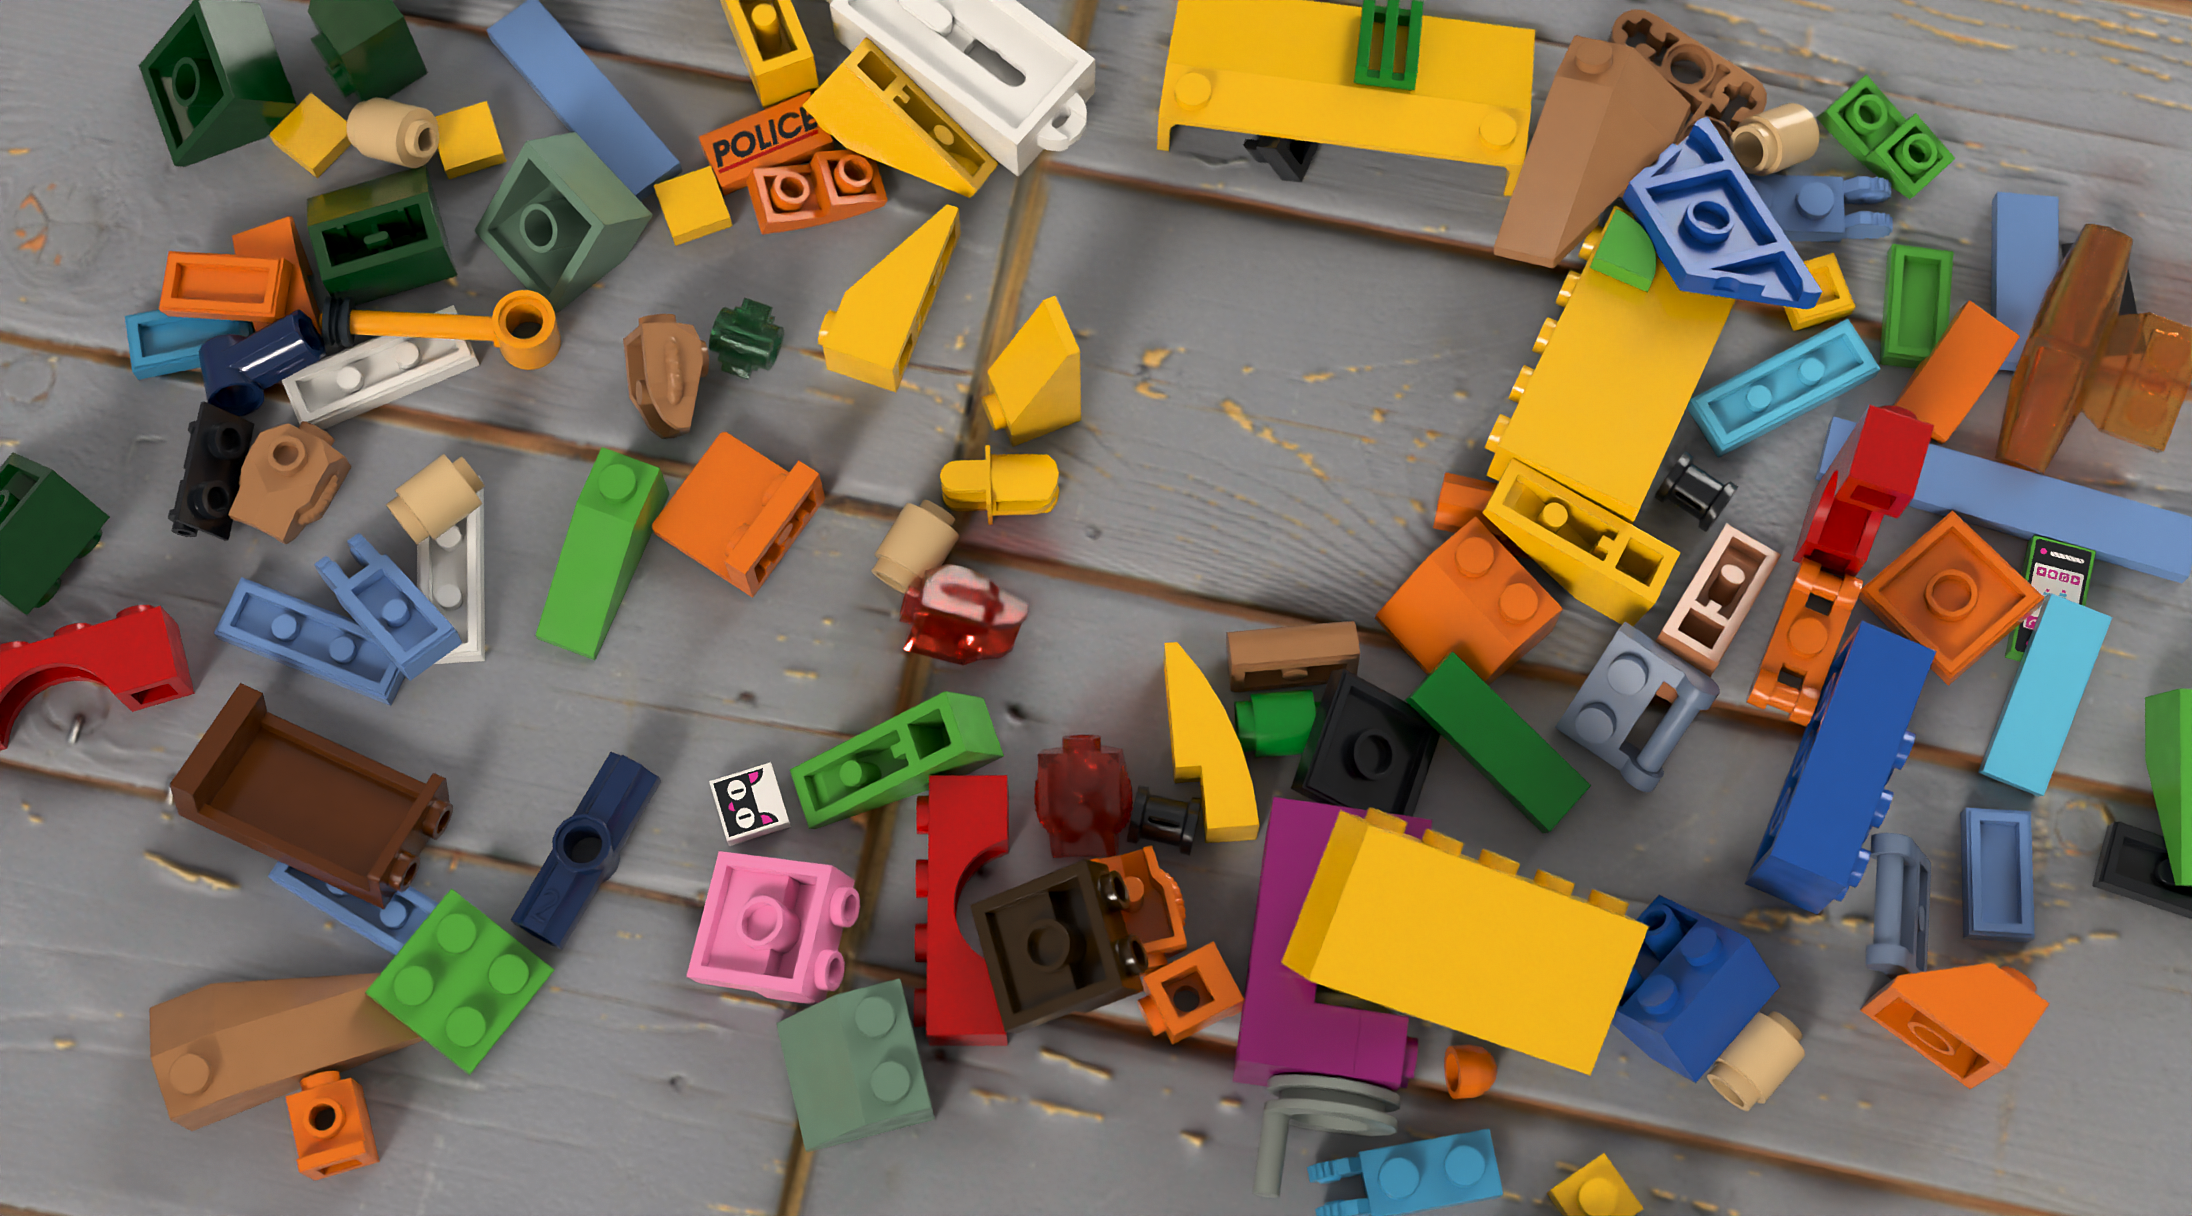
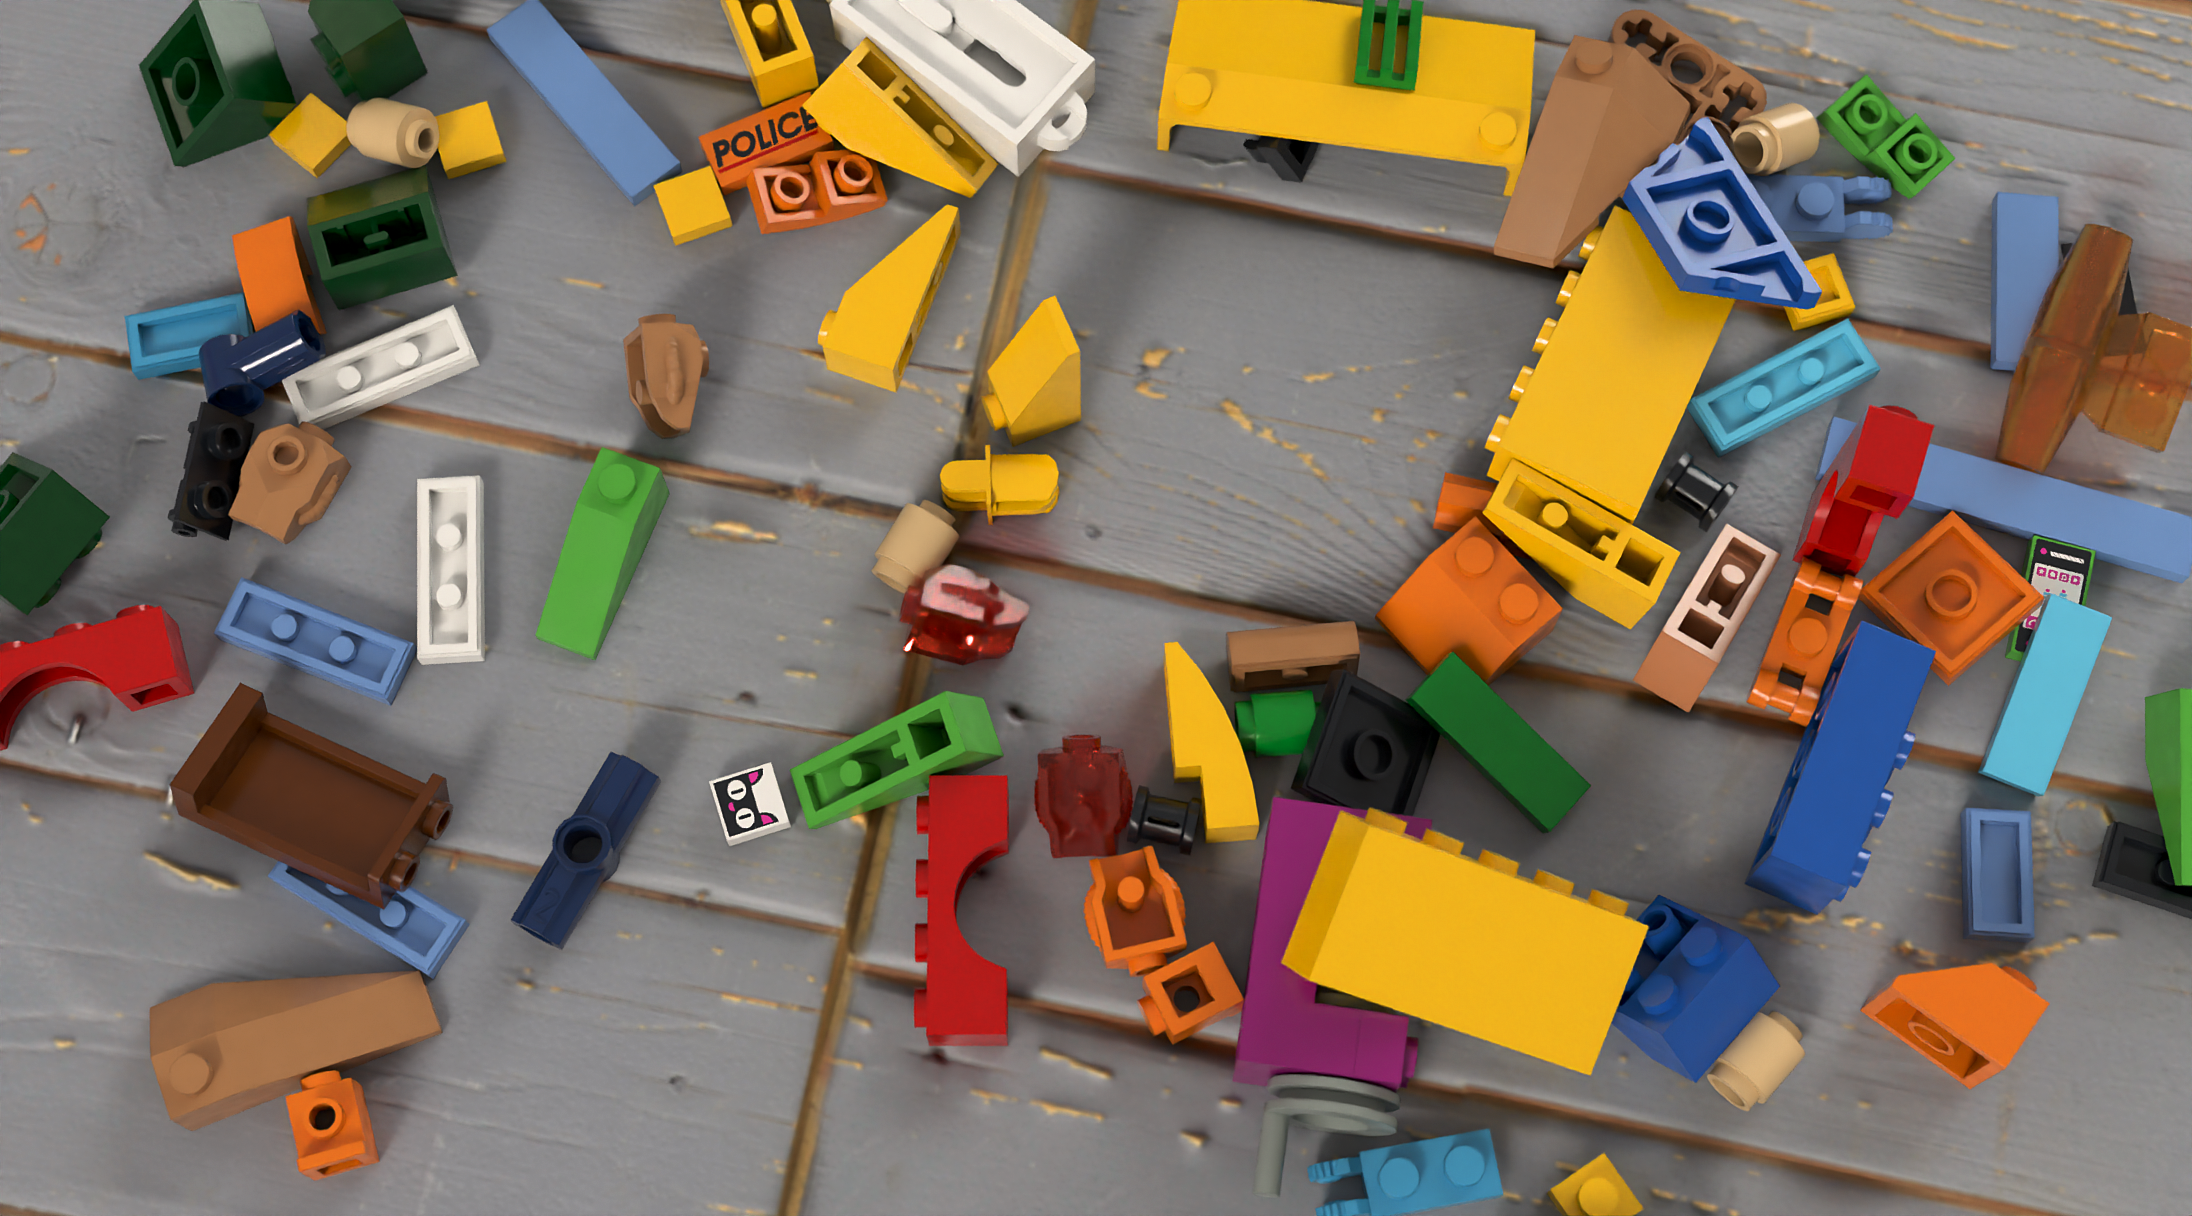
orange tile [159,251,293,323] -> none
medium blue hinge [314,533,462,681] -> none
light orange piece [319,290,561,370] -> none
bright green plate [365,888,554,1075] -> none
tan brick [386,454,485,545] -> none
sand green slope [474,132,653,313] -> none
orange bracket [652,432,825,598] -> none
bright pink plate [686,851,860,1005] -> none
clear green gear [709,297,784,380] -> none
sand green slope [776,978,935,1153] -> none
dark brown plate [970,859,1149,1033] -> none
orange hinge [1444,1044,1498,1099] -> none
sand blue plate [1555,622,1720,792] -> none
bright green tile [1590,209,1656,292] -> none
sand blue plate [1865,833,1931,981] -> none
bright green tile [1879,244,1954,369] -> none
orange slope [1893,300,2020,445] -> none

